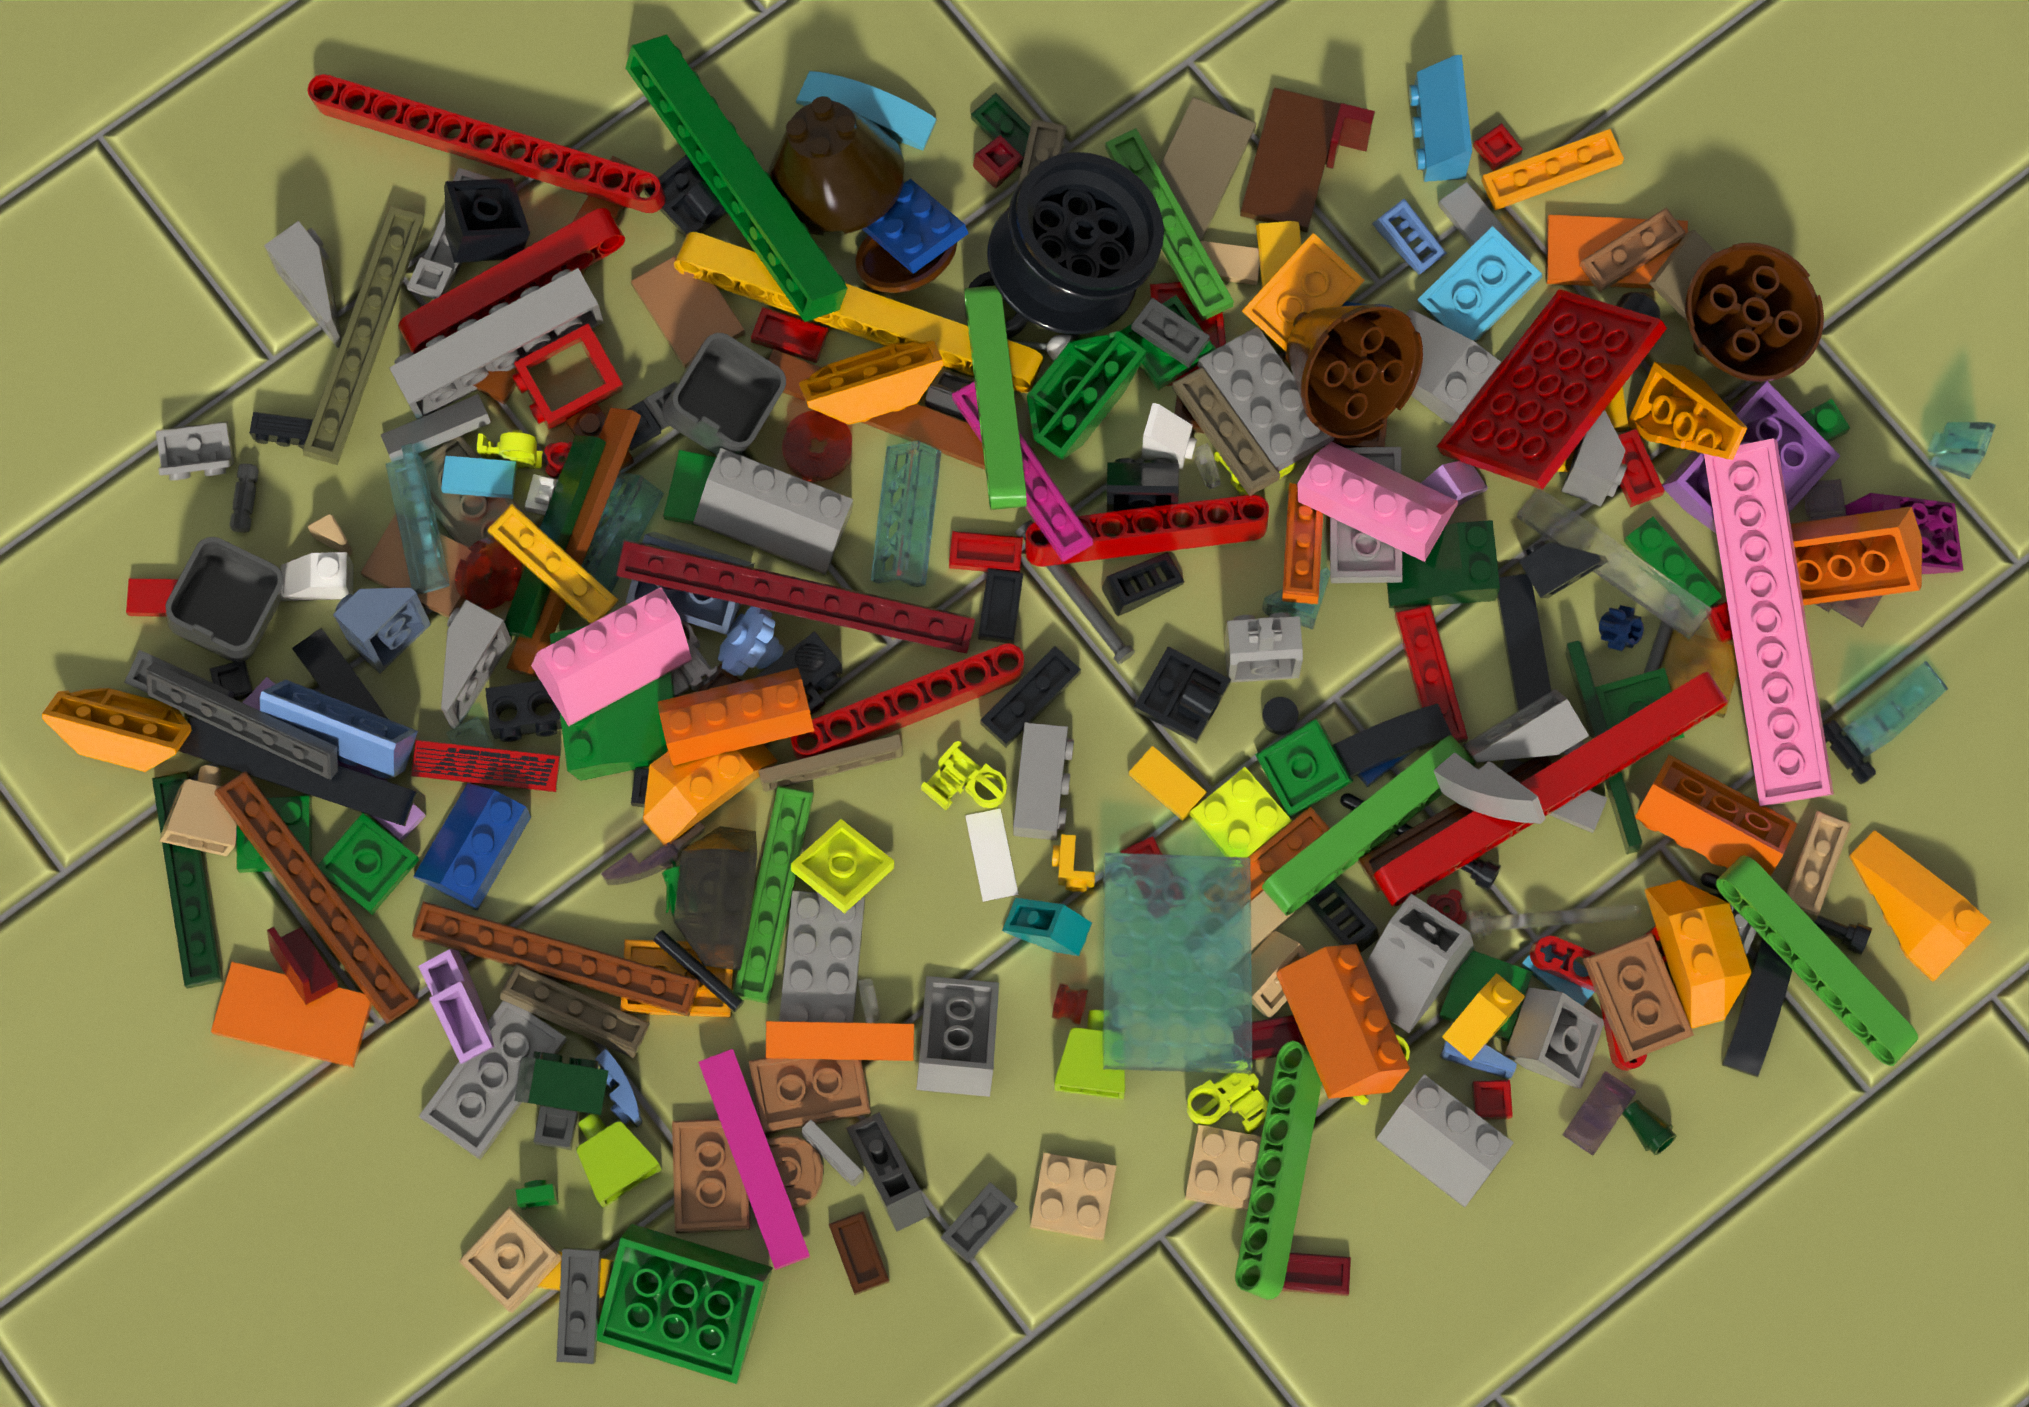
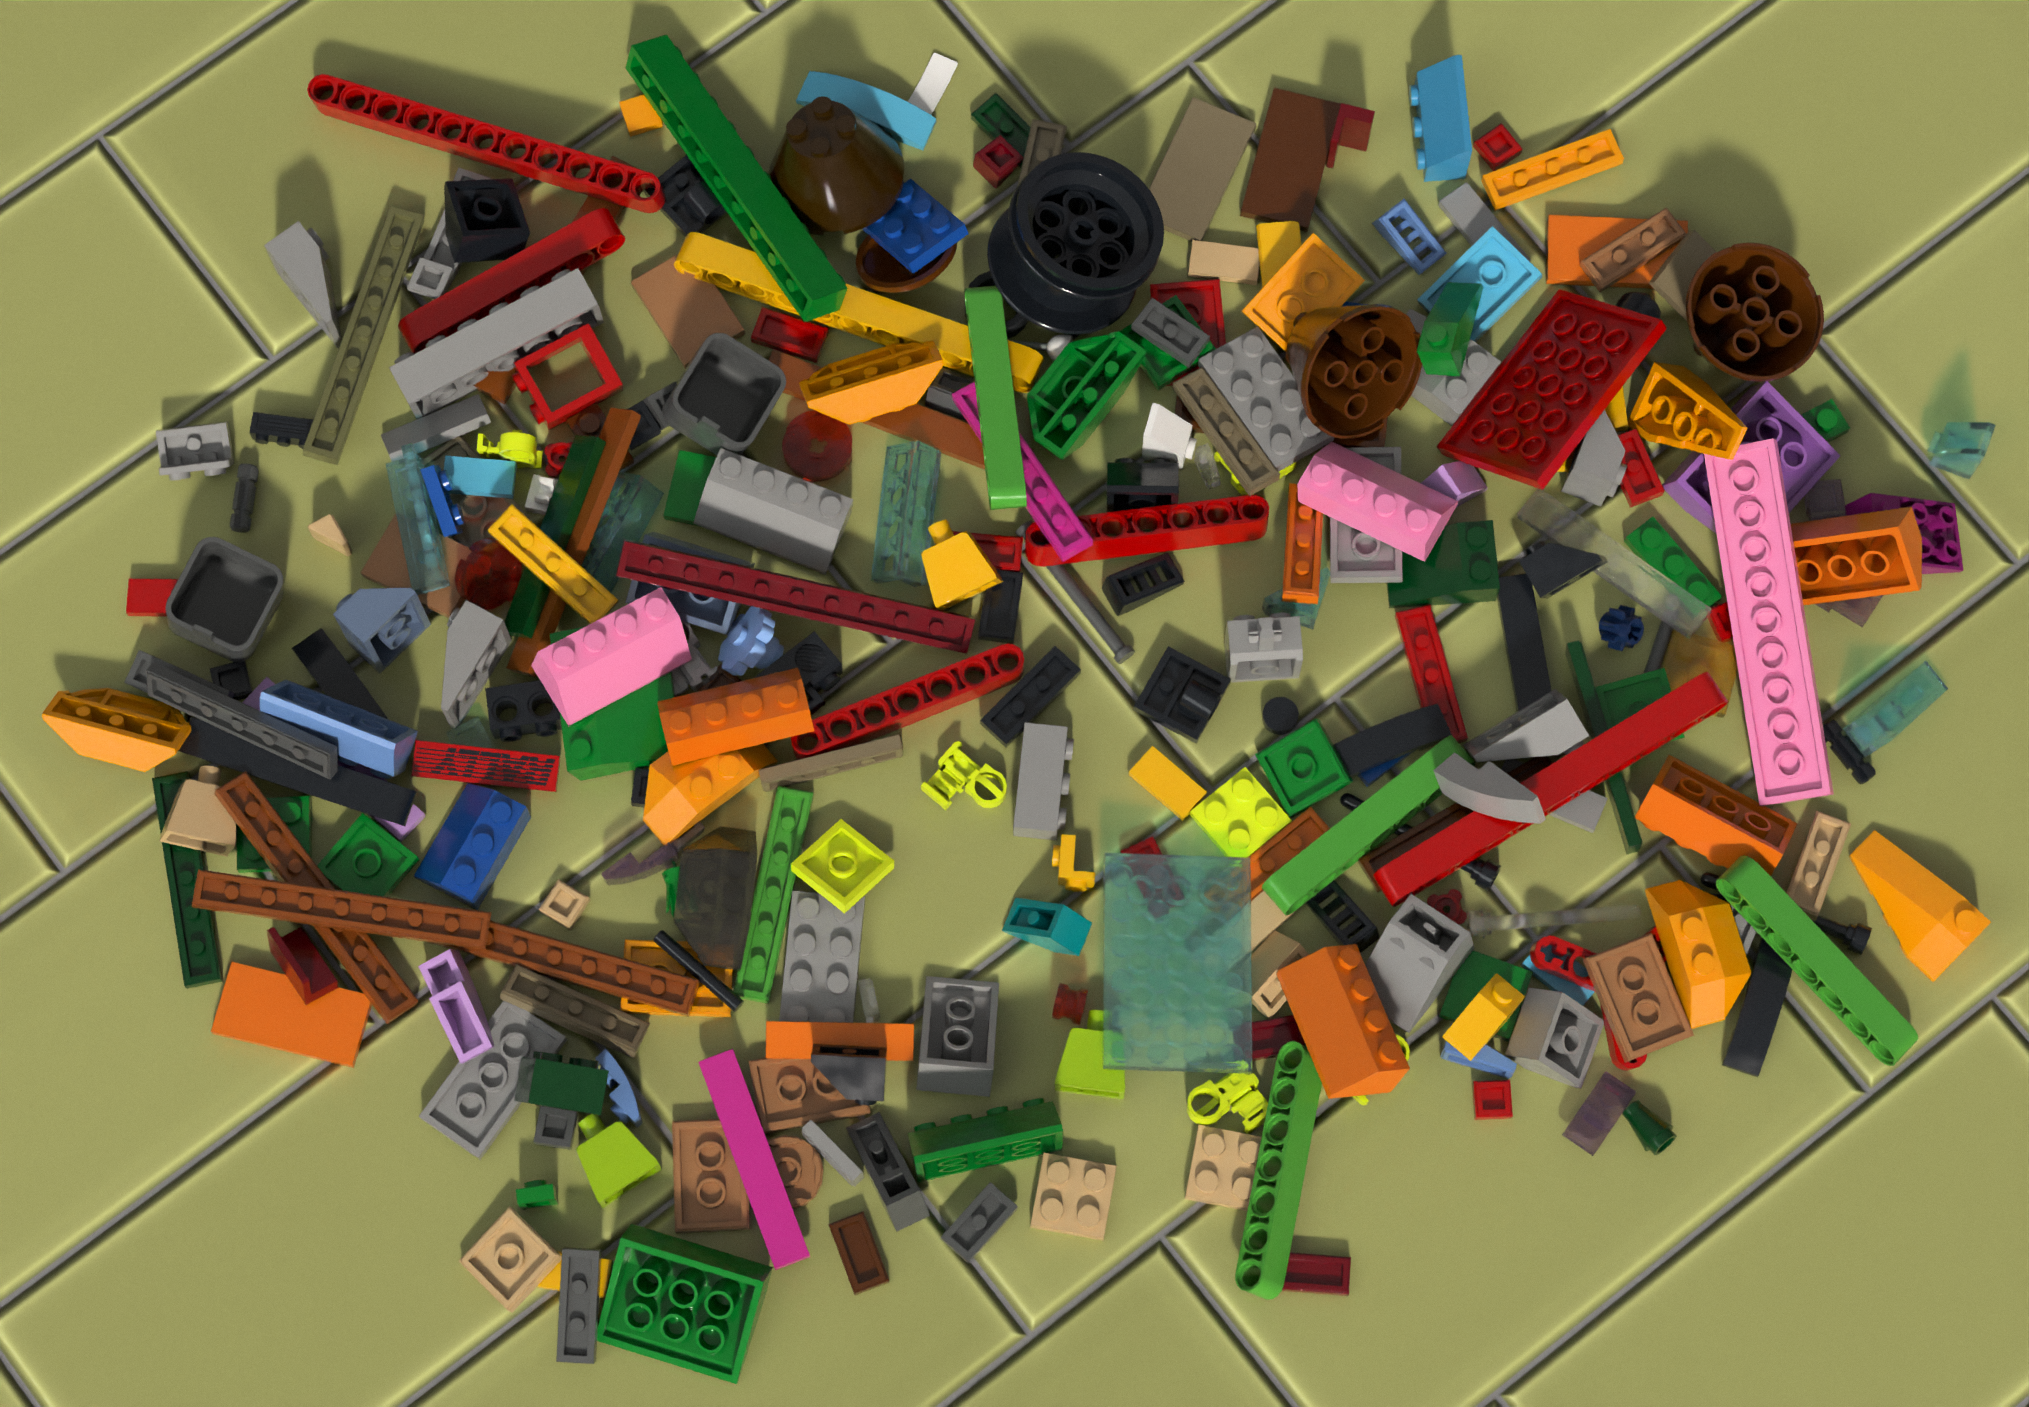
white slope [281,552,354,601] -> none
white sticker [965,808,1019,902] -> none
bright green plate [1105,128,1234,321] -> none
light grey slope [1376,1074,1514,1208] -> none
none -> dark orange tile [192,869,491,950]
none -> blue plate [420,465,465,537]
none -> tan tile [539,879,590,931]
none -> light orange tile [619,95,663,137]
none -> black slope [811,1044,887,1105]
none -> white sticker [908,53,958,115]
none -> green slope [908,1098,1063,1182]
none -> yellow torso [921,519,1003,610]
none -> green slope [1417,282,1483,376]

